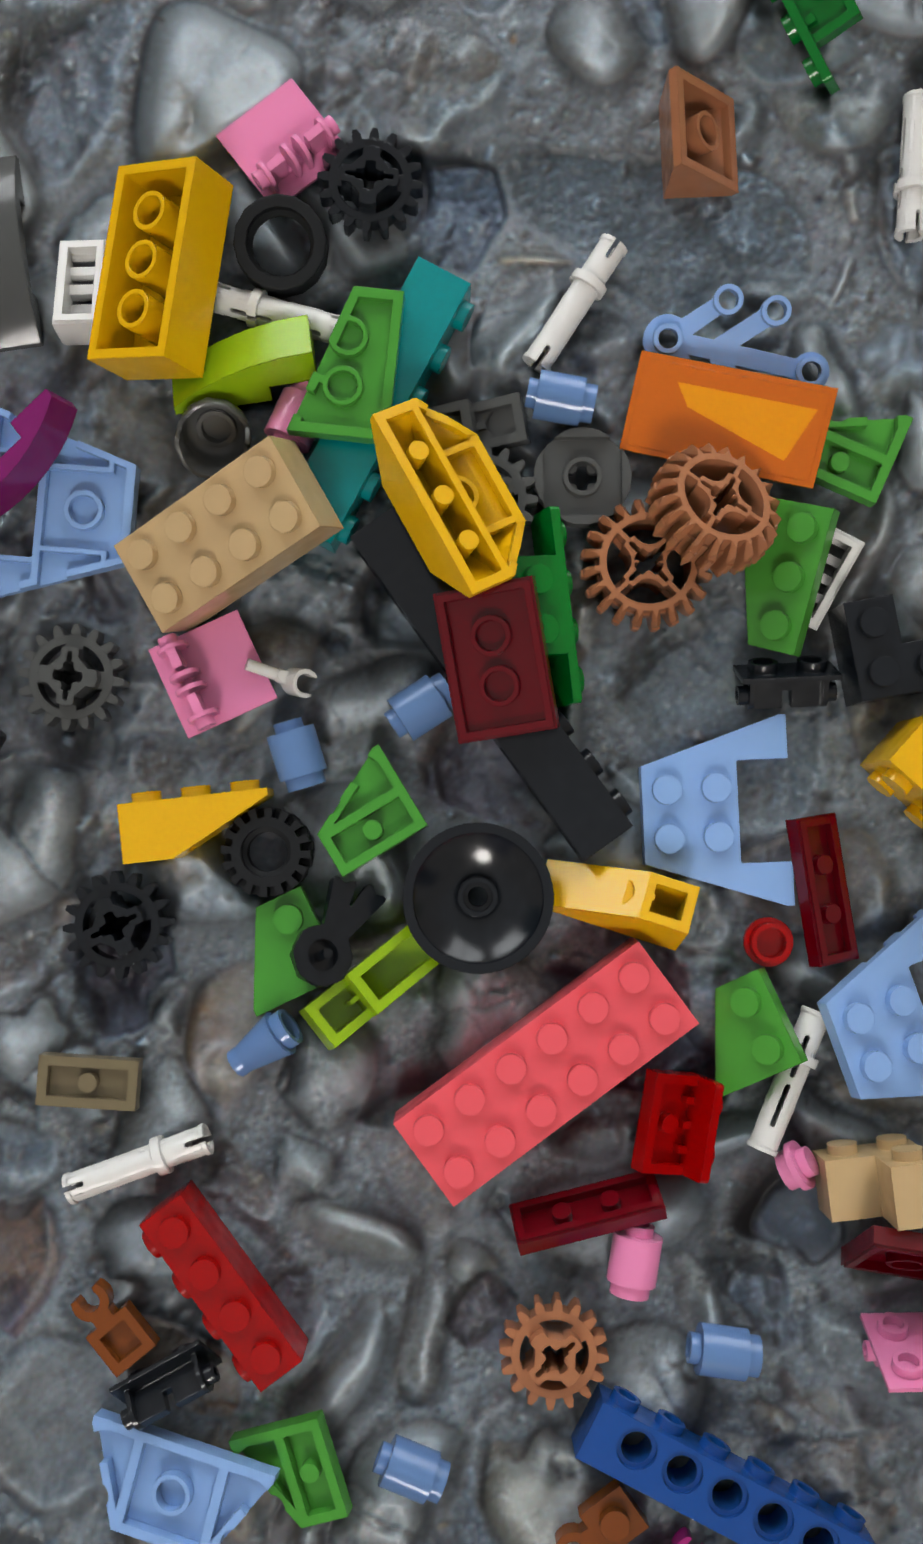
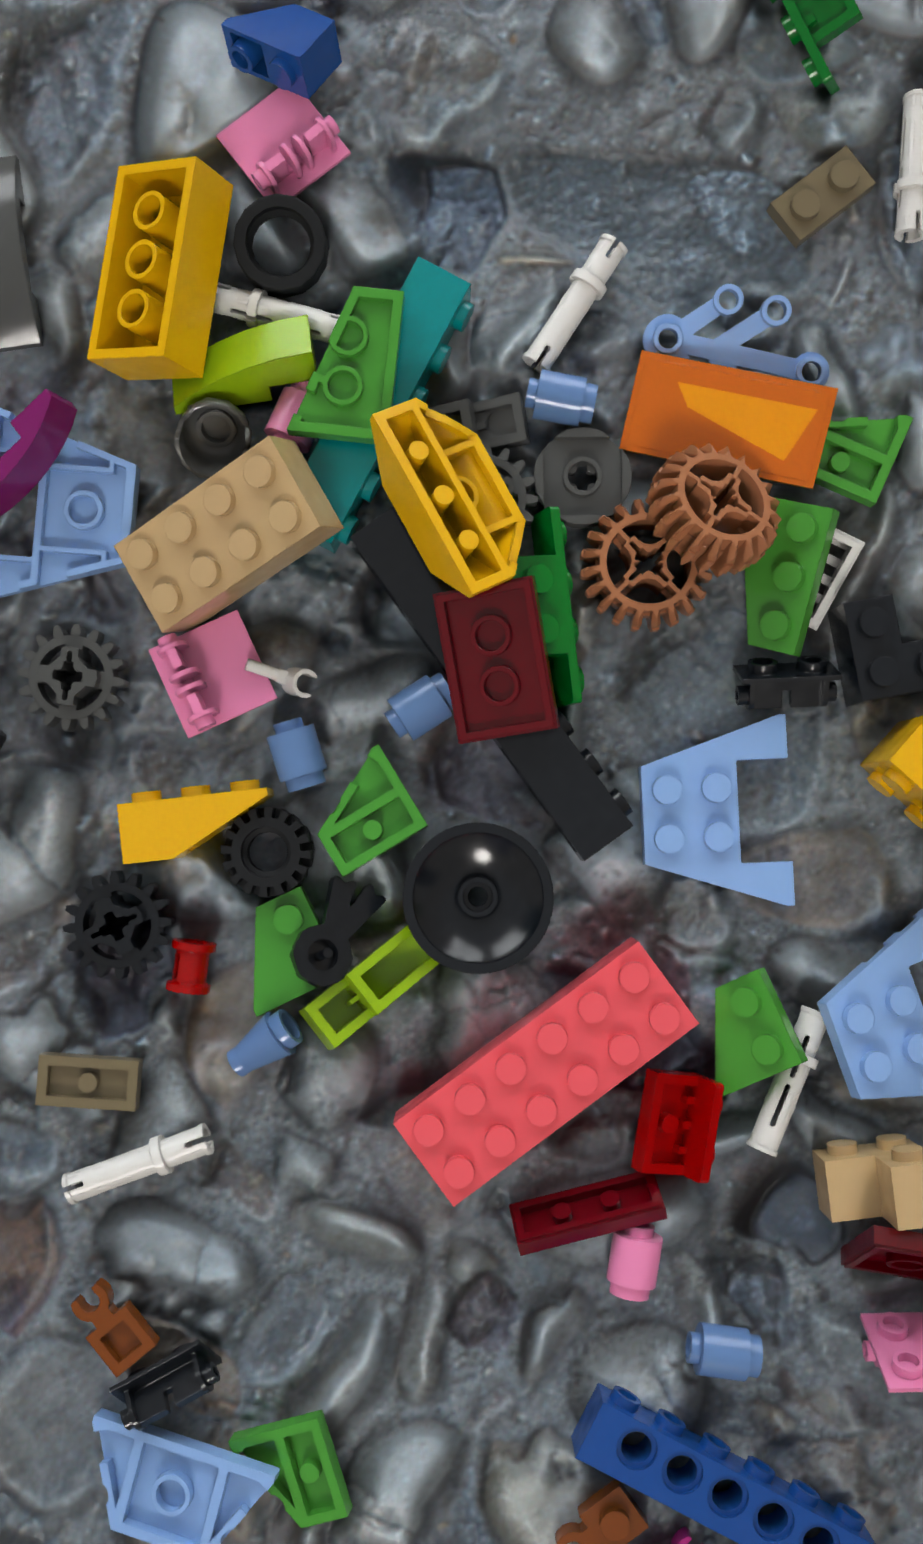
white slope [52,240,106,346] -> none
red brick [139,1179,308,1392] -> none
black gear [317,128,423,242] -> none
medium blue brick [372,1434,451,1505] -> none
nougat gear [499,1292,609,1411] -> none
yellow slope [546,859,700,951] -> none
nougat slope [659,66,739,199] -> none
red plate [743,917,794,967] -> none
bright pink plate [774,1140,819,1191] -> none
dark red tile [785,813,859,967] -> none
none -> red bush [165,938,217,995]
none -> blue slope [221,4,342,99]
none -> dark tan plate [766,145,876,248]

